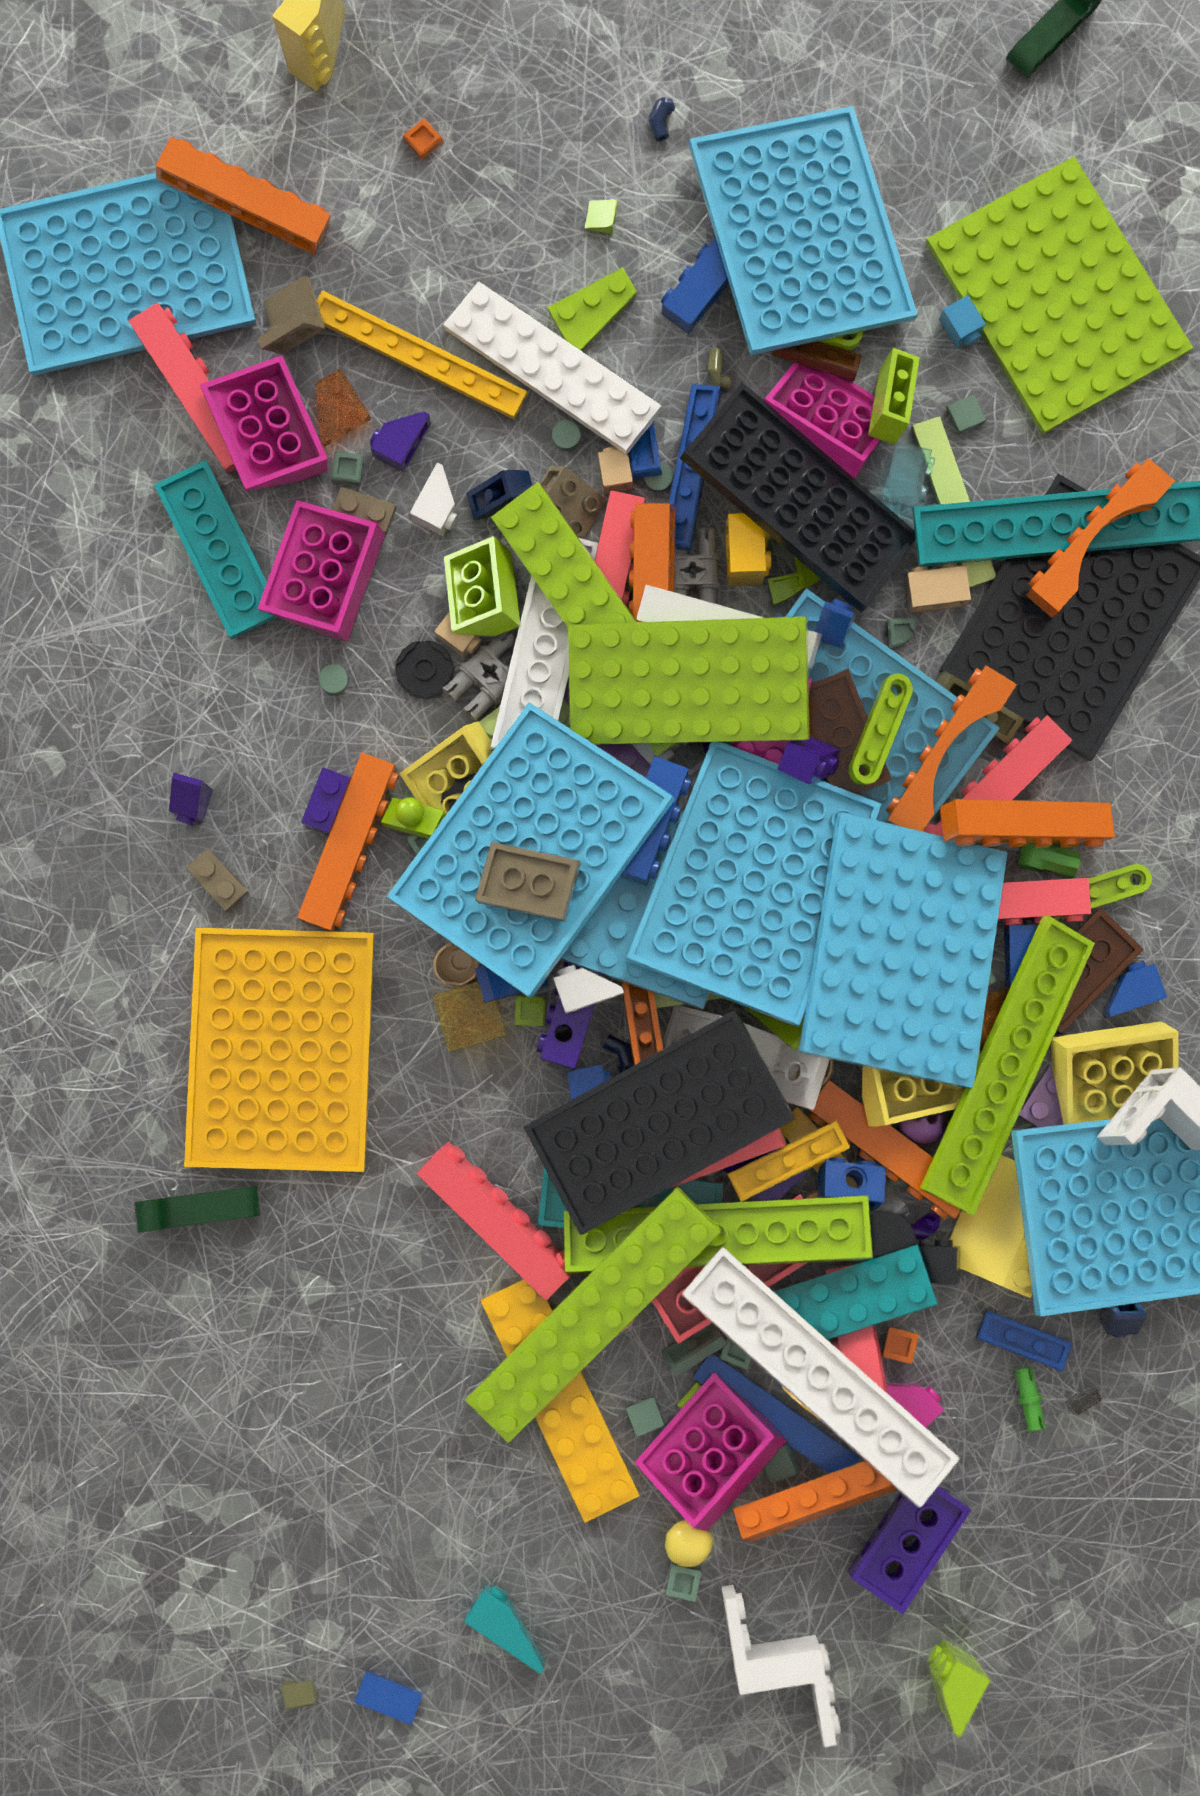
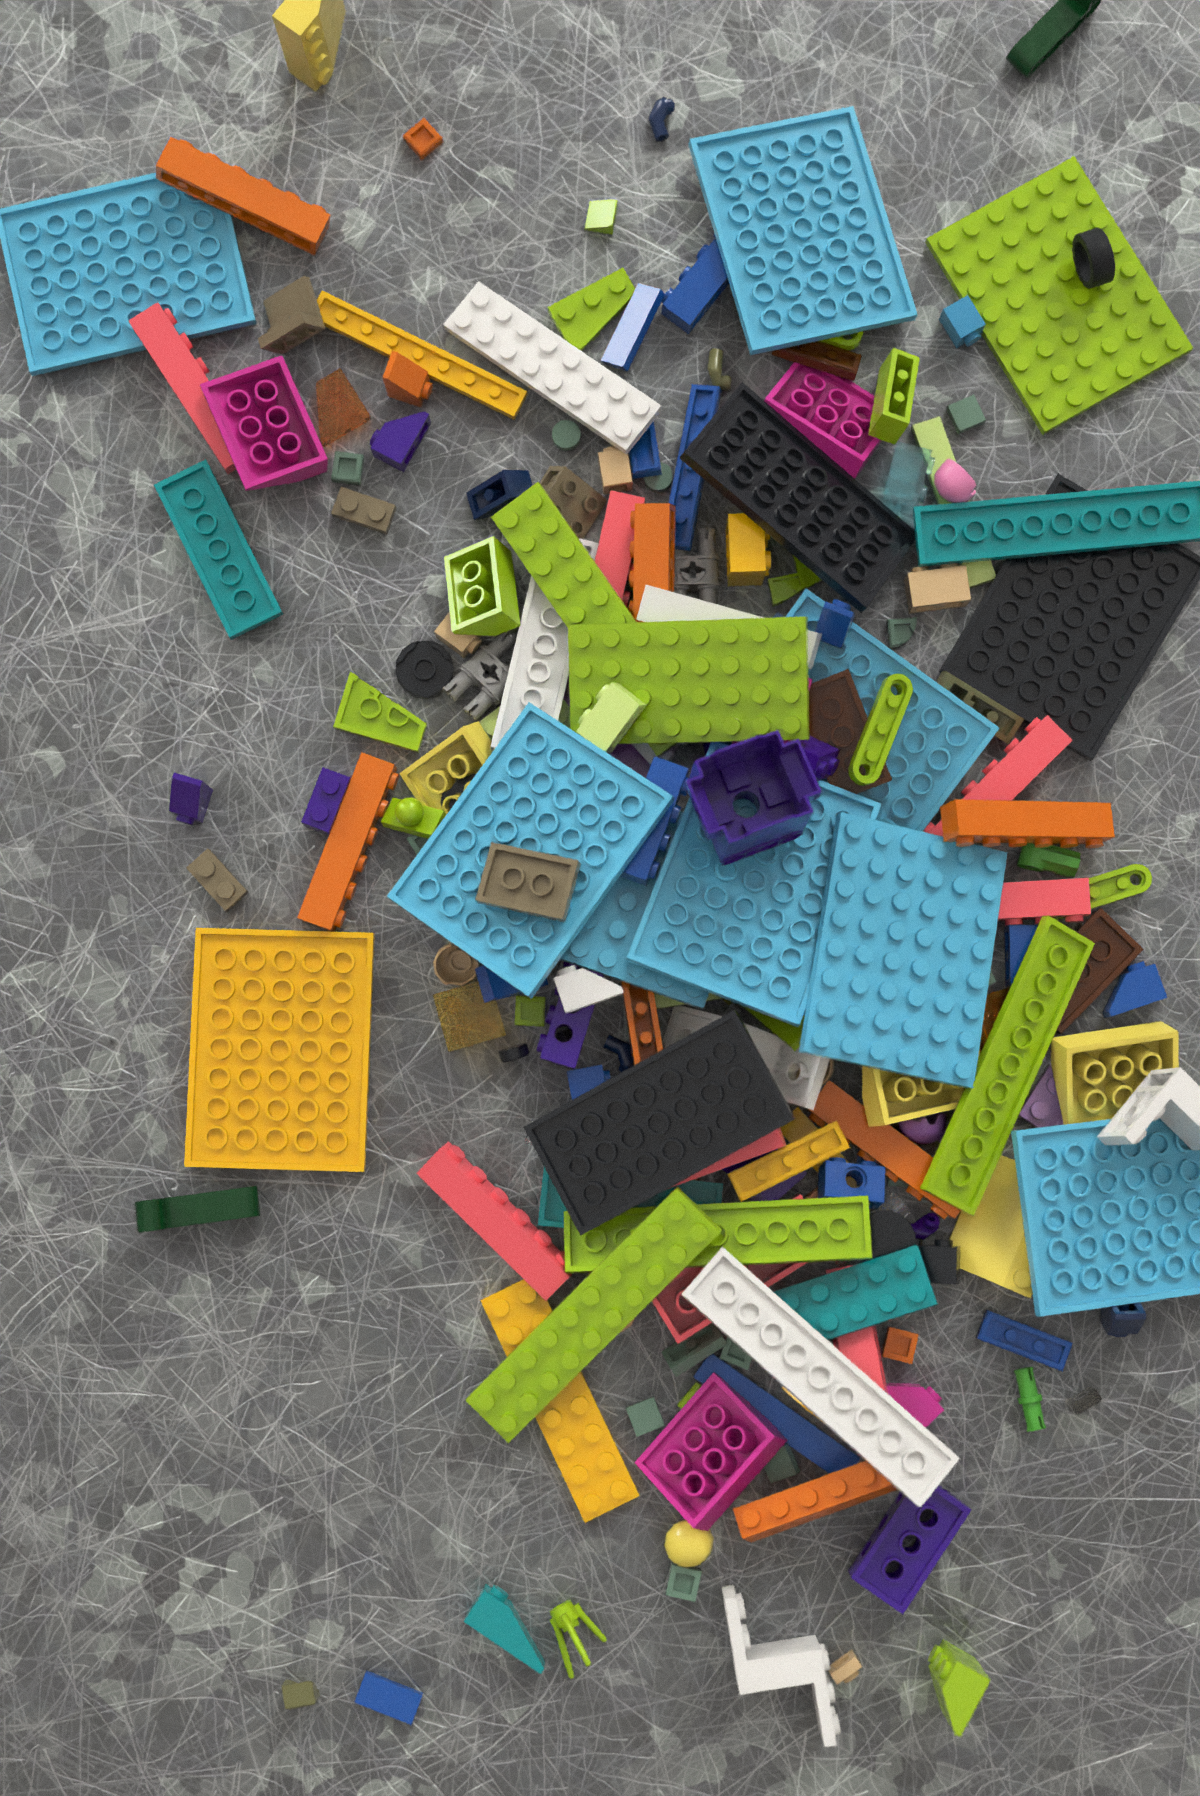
dark pink slope [258,500,385,642] -> none
sand green tile [319,664,349,695] -> none
white slope [410,463,458,536] -> none
orange arch [886,666,1017,832] -> none
orange arch [1026,458,1175,618] -> none
none -> lime wing [333,671,427,753]
none -> orange slope [382,350,433,408]
none -> black tile [498,1043,530,1063]
none -> lime plant [549,1599,607,1679]
none -> yellowish green brick [576,683,646,753]
none -> tile [601,283,665,371]
none -> dark purple piece [684,730,822,865]
none -> tan plate [828,1649,862,1685]
none -> bright pink hair [934,459,976,503]
none -> black tyre [1072,228,1115,289]

